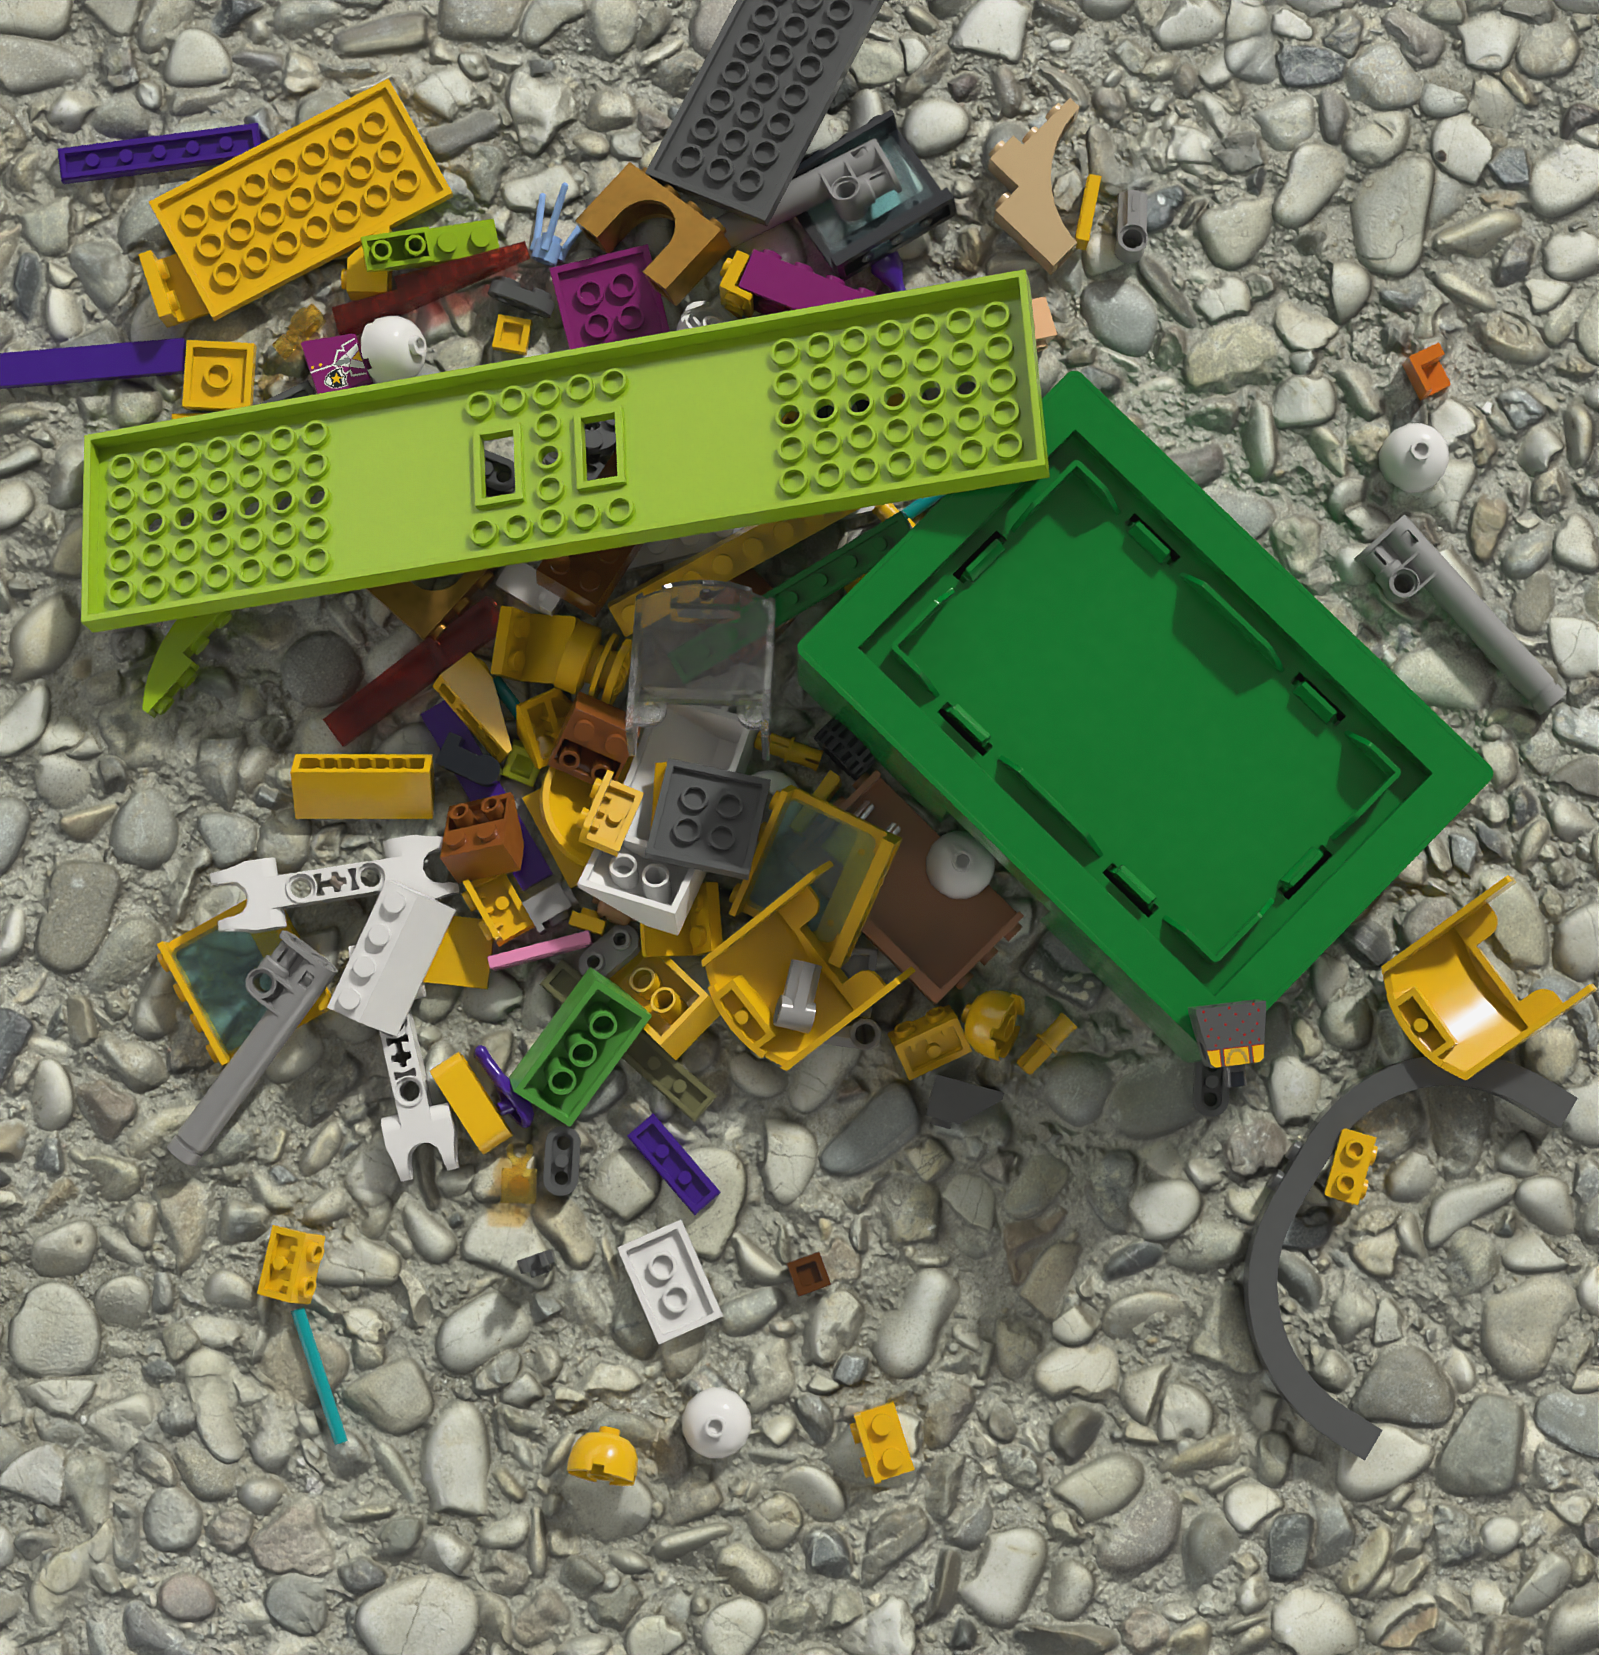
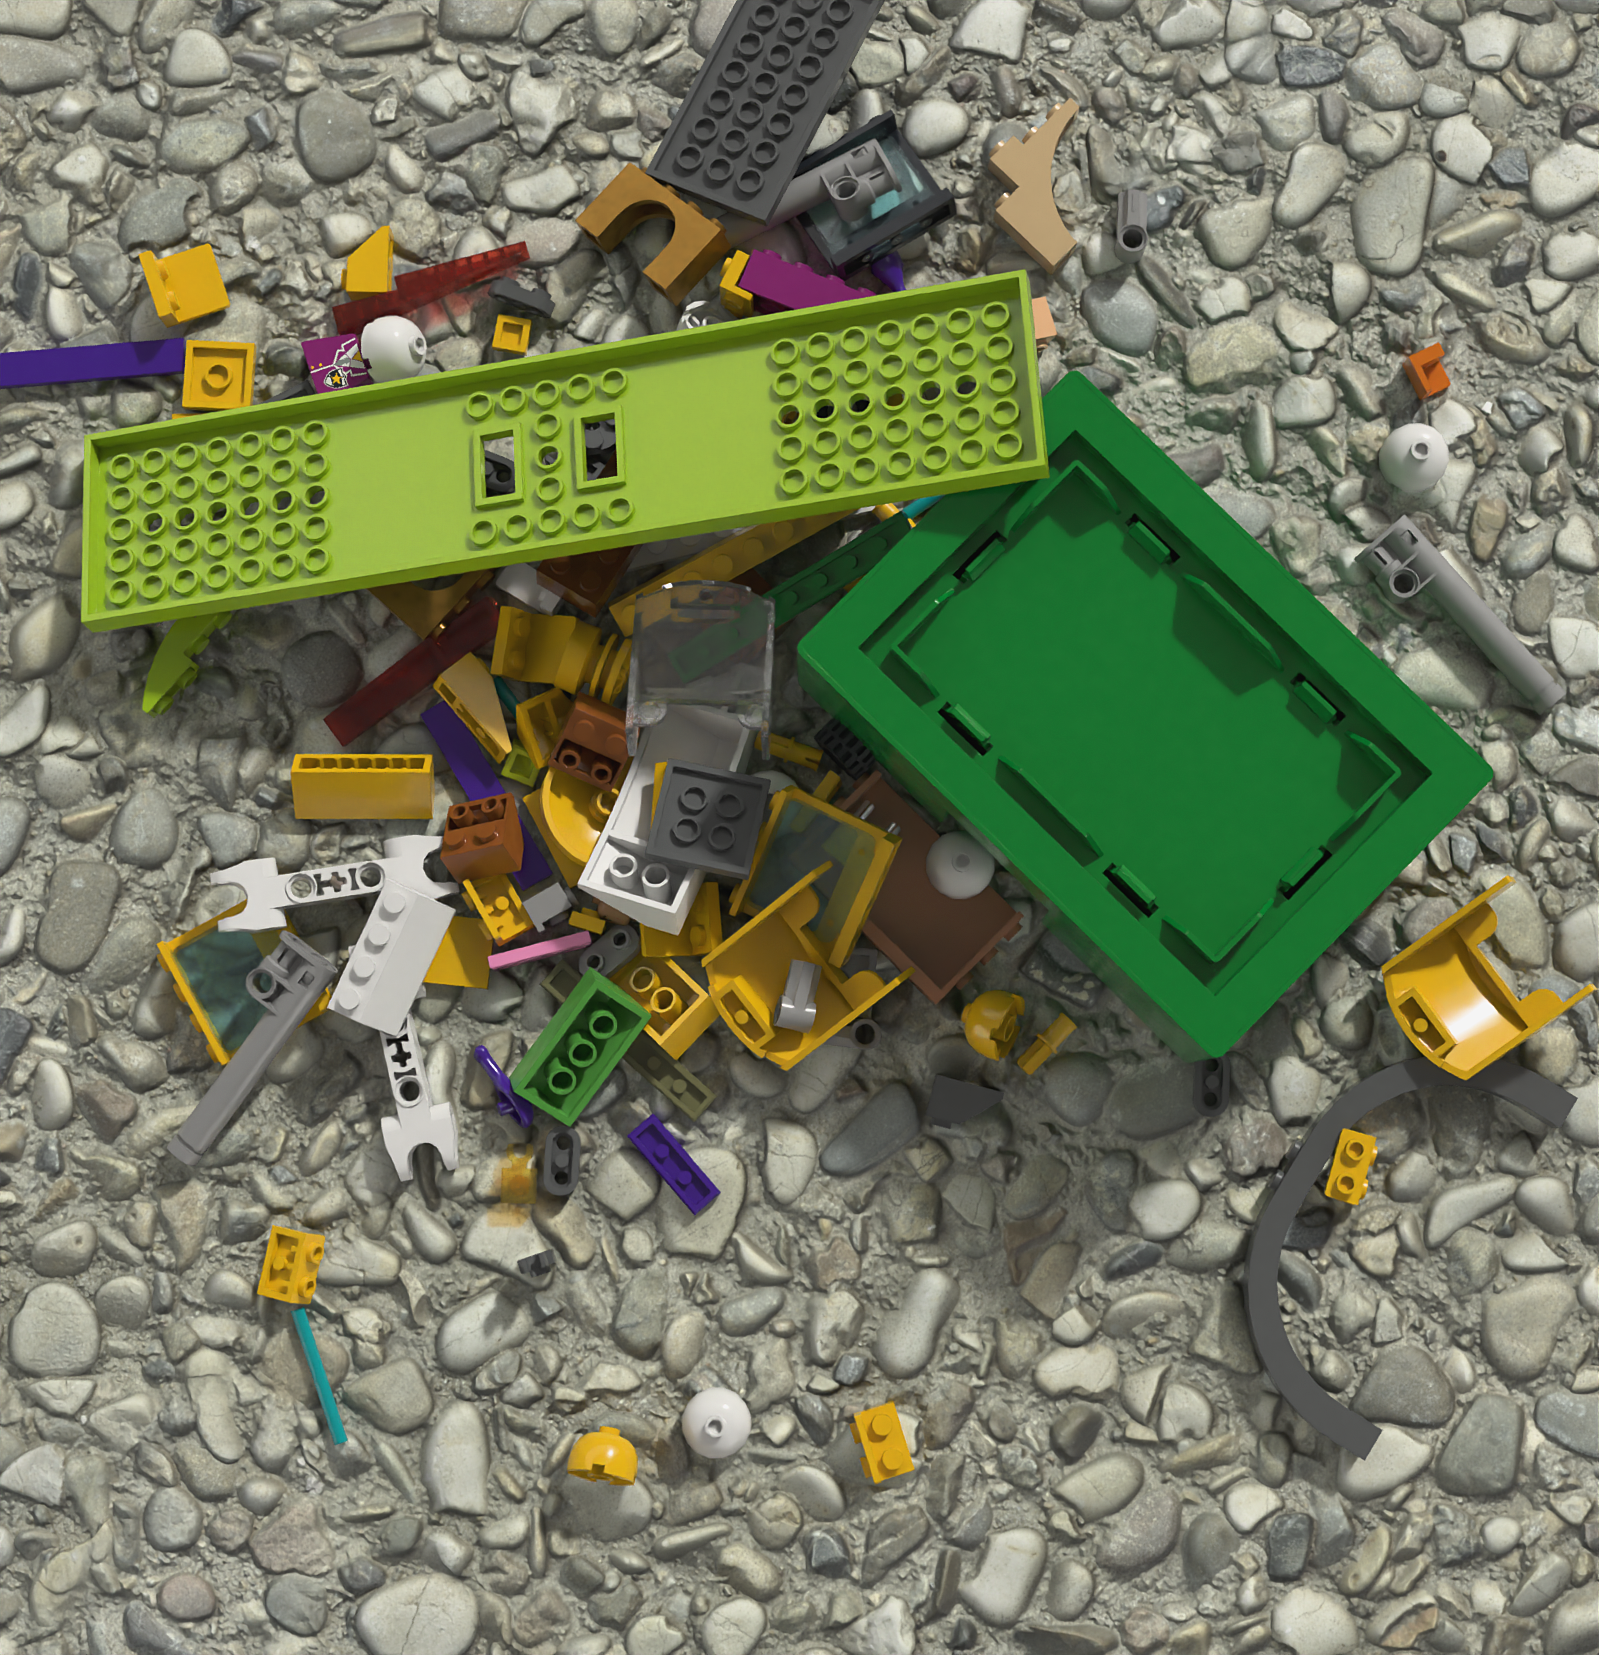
dark purple tile [57,123,262,185] -> none
yellow plate [149,78,453,321] -> none
clear yellow plate [272,303,327,360] -> none
lime slope [360,218,500,272] -> none
yellow beam [430,1051,513,1155] -> none
black leg [435,732,503,787] -> none
light blue plant [529,182,582,267] -> none
magenta plate [549,244,670,349] -> none
yellow bracket [576,770,644,857] -> none
white plate [617,1219,723,1345] -> none
reddish brown plate [787,1251,831,1297] -> none
yellow bracket [887,1005,972,1081] -> none
yellow tile [1074,174,1101,251] -> none
dark grey torso [1188,999,1266,1088] -> none

